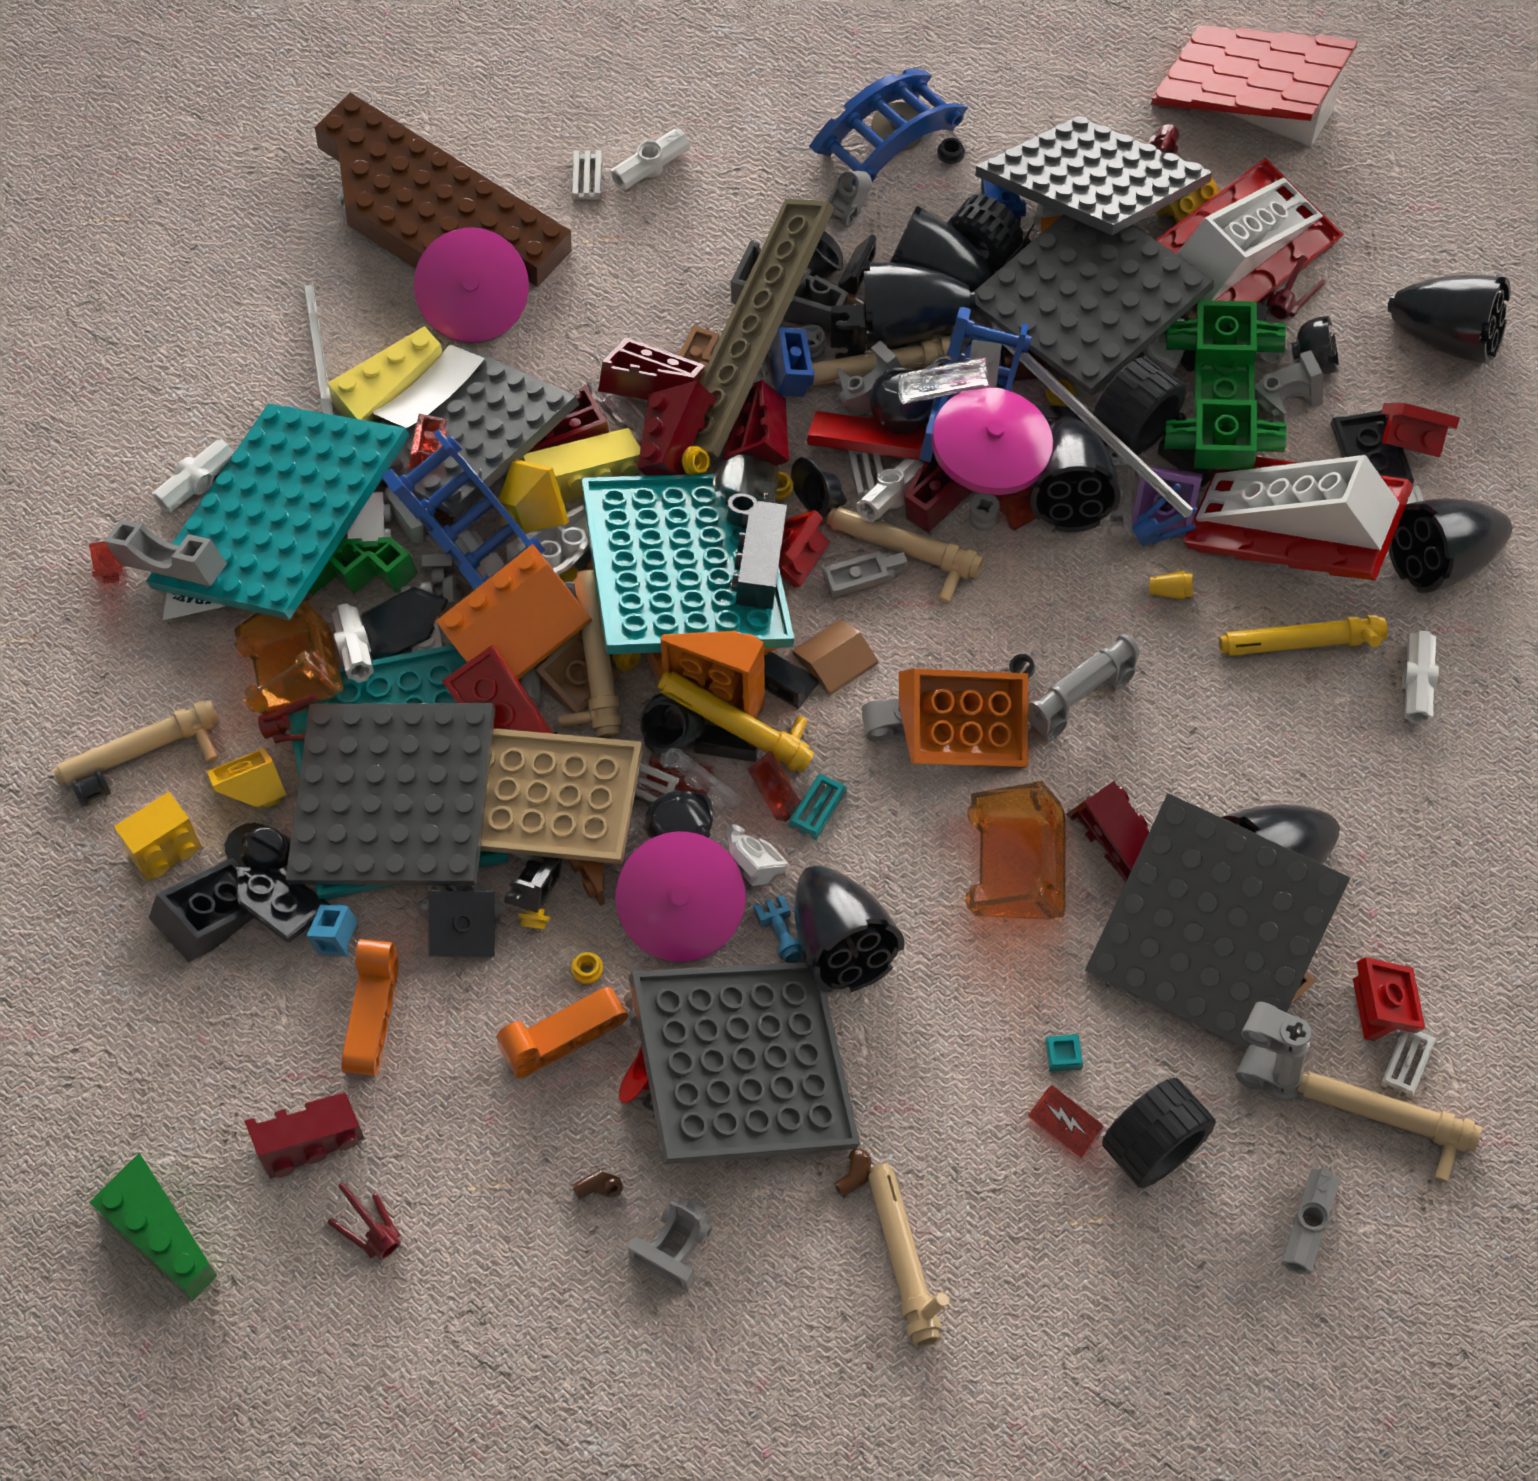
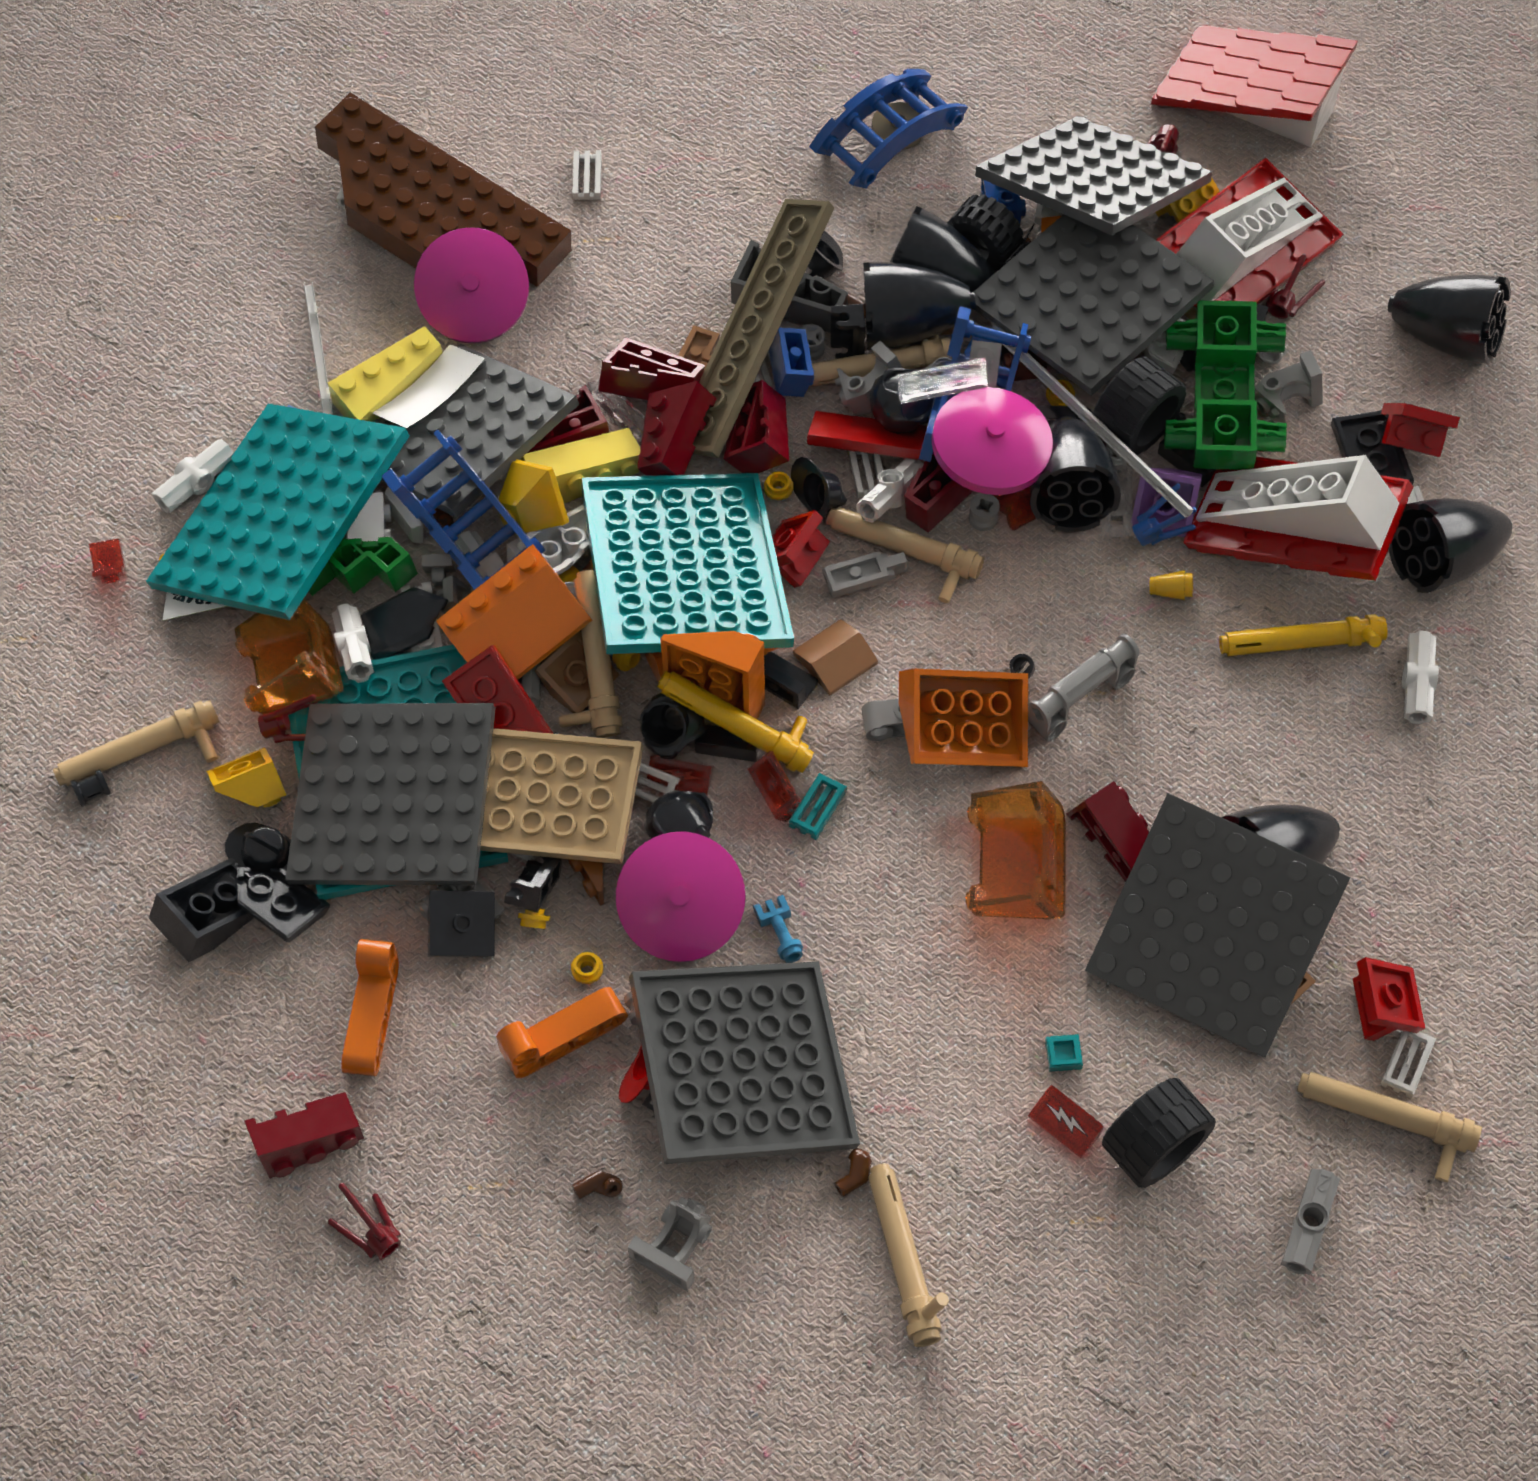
green wedge [89,1153,217,1301] -> none
light grey arch [104,519,227,586] -> none
yellow brick [113,791,202,882] -> none
dark azure brick [307,904,358,957] -> none
clear red slope [407,413,447,468] -> none
white piece [610,128,690,191] -> none
clear plate [660,748,743,810] -> none
yellow plate [682,446,709,475] -> none
clear smoke slope [713,455,779,505] -> none
hinge [726,493,787,609] -> none
white plate [726,824,790,886] -> none
black cylinder [794,865,904,992] -> none
light grey piece [827,171,872,227] -> none
black slope [837,235,877,295] -> none
black plate [937,138,965,164] -> none
light grey piece [1235,1002,1312,1101] -> none
black cylinder [1291,315,1339,374] -> none

